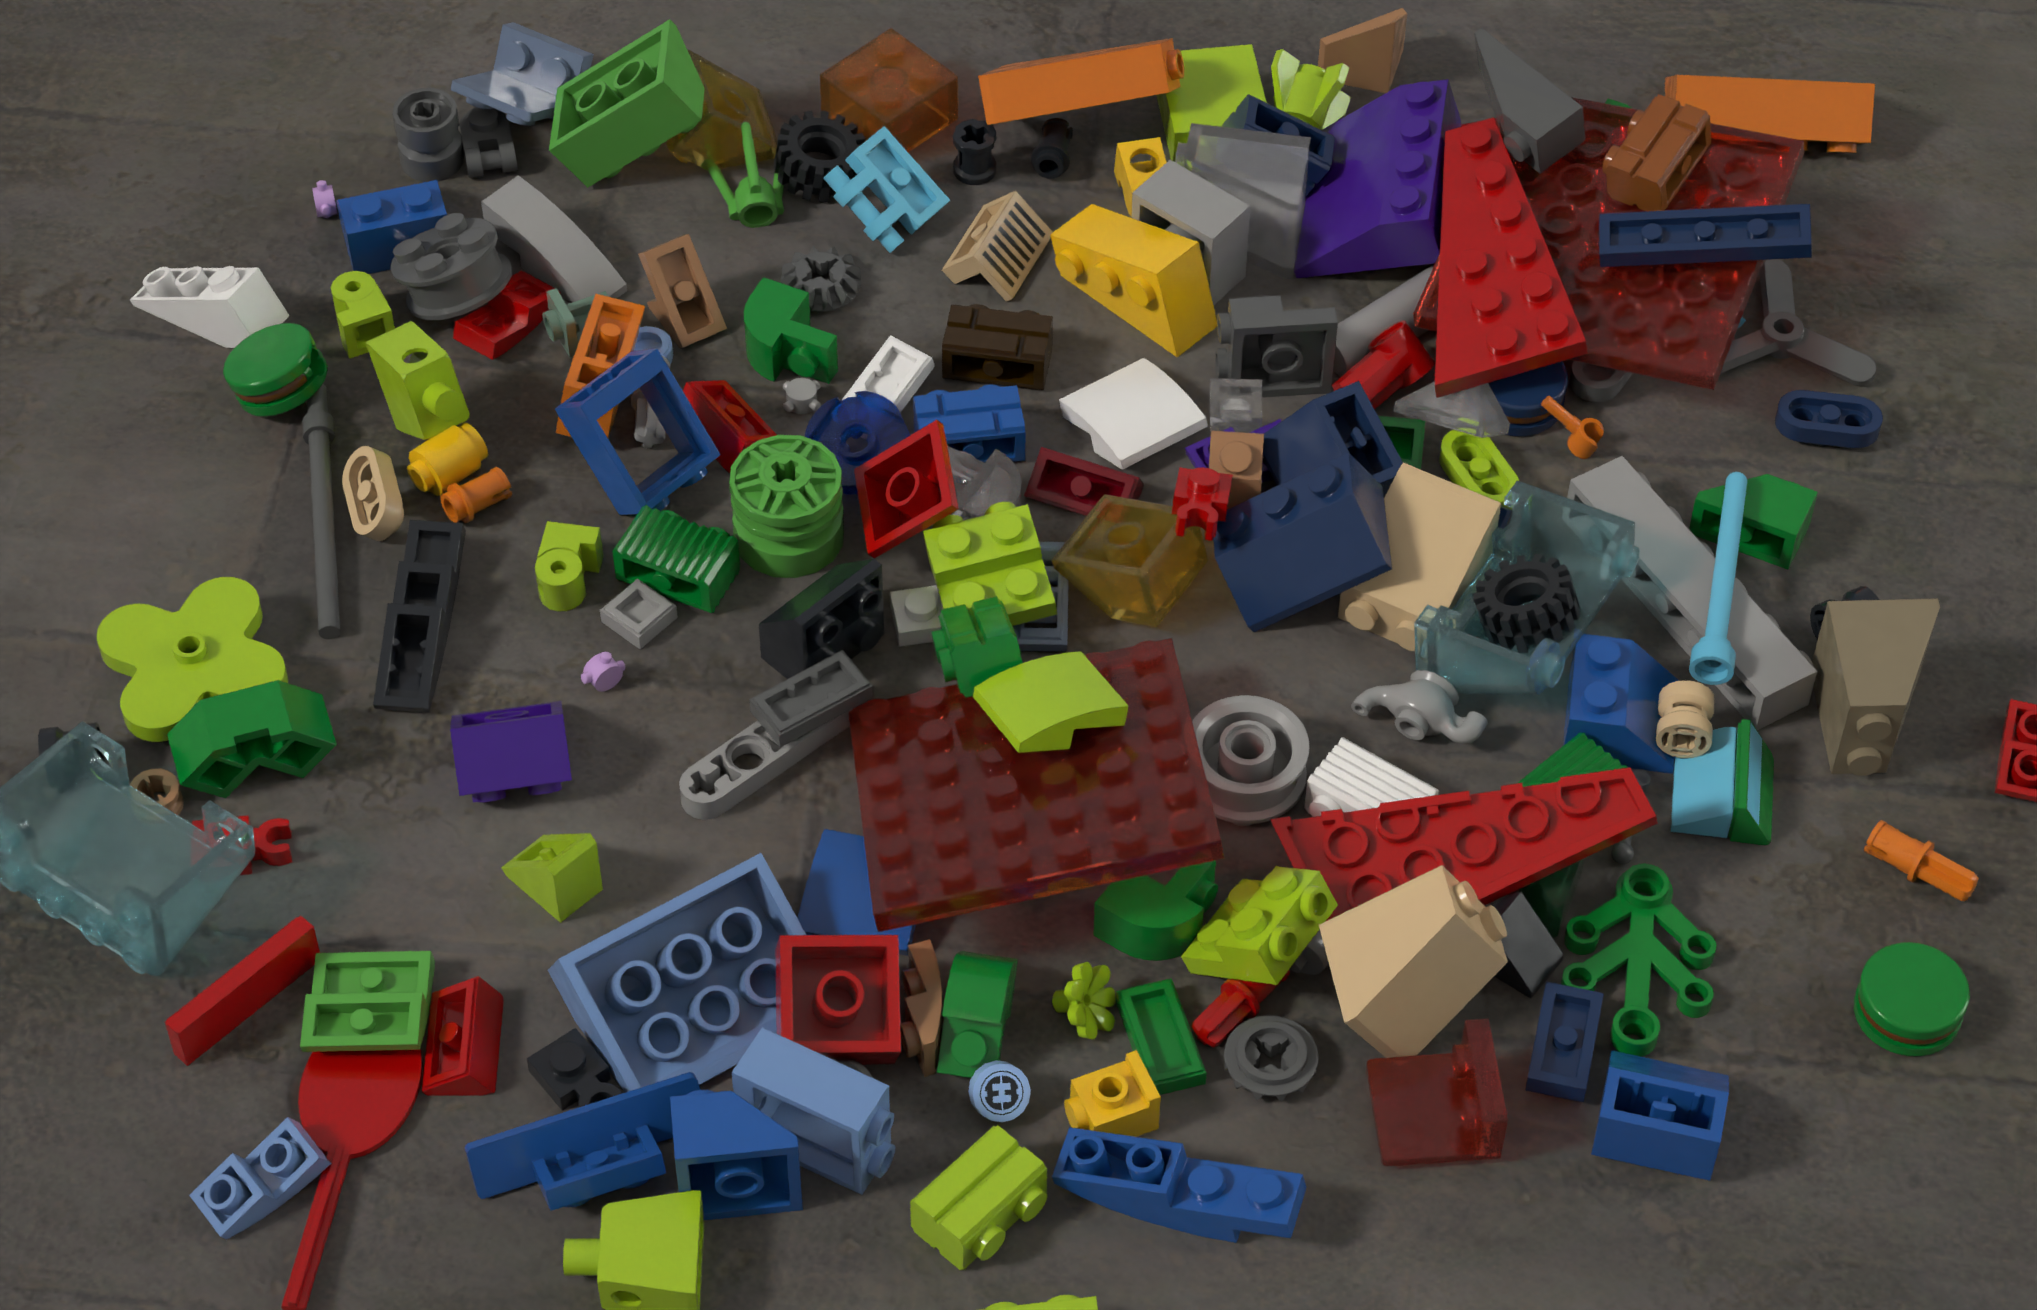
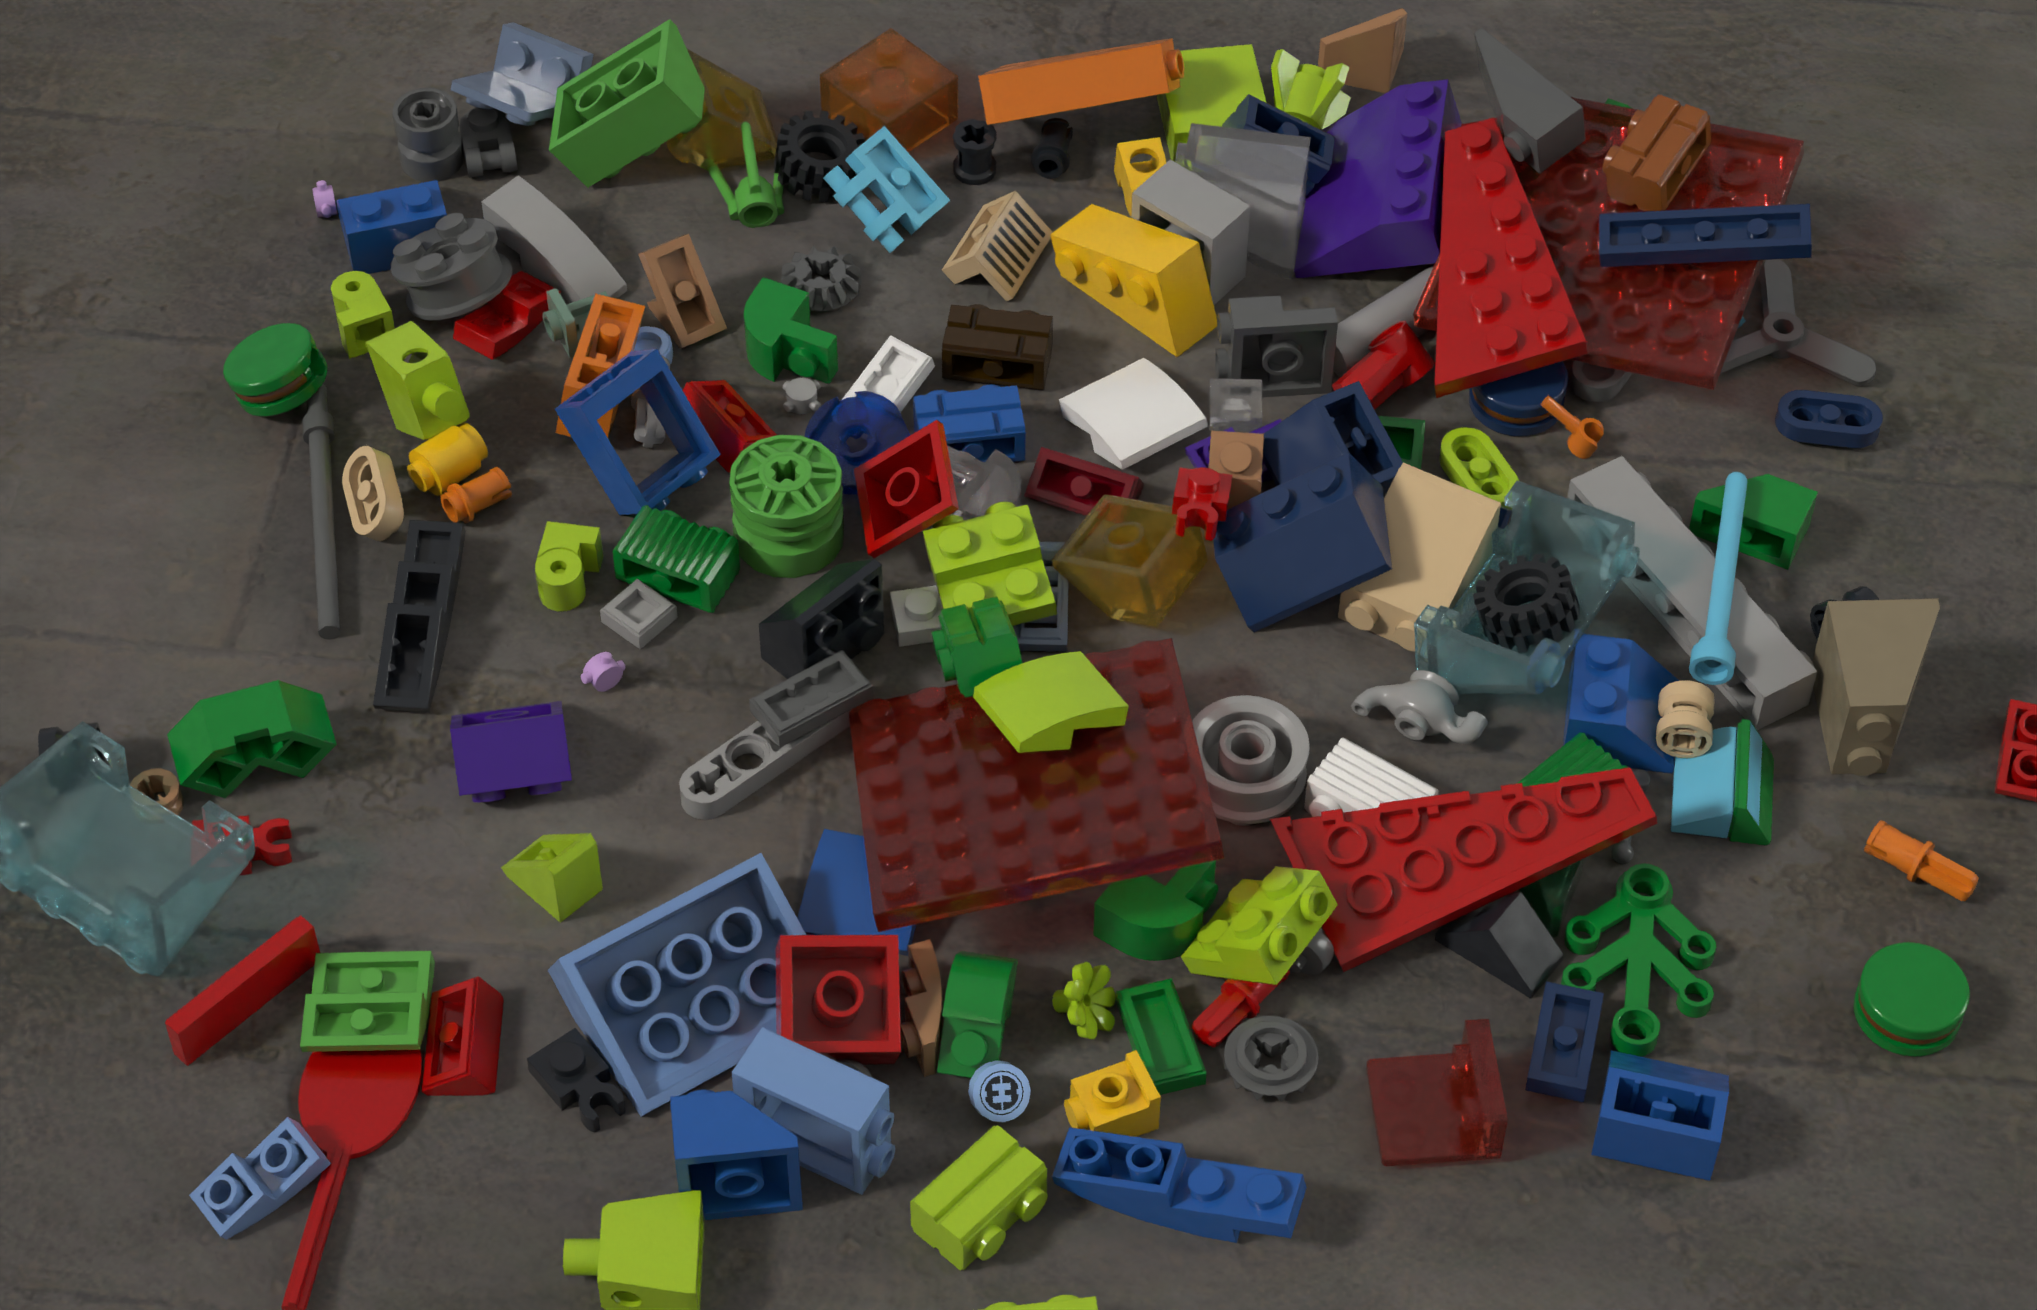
lime plant [97,577,288,742] -> none
white slope [130,266,289,348] -> none
blue bracket [465,1072,700,1211] -> none
tan slope [1319,865,1508,1068] -> none
clear slope [1393,381,1510,438] -> none
orange slope [1665,75,1875,153] -> none

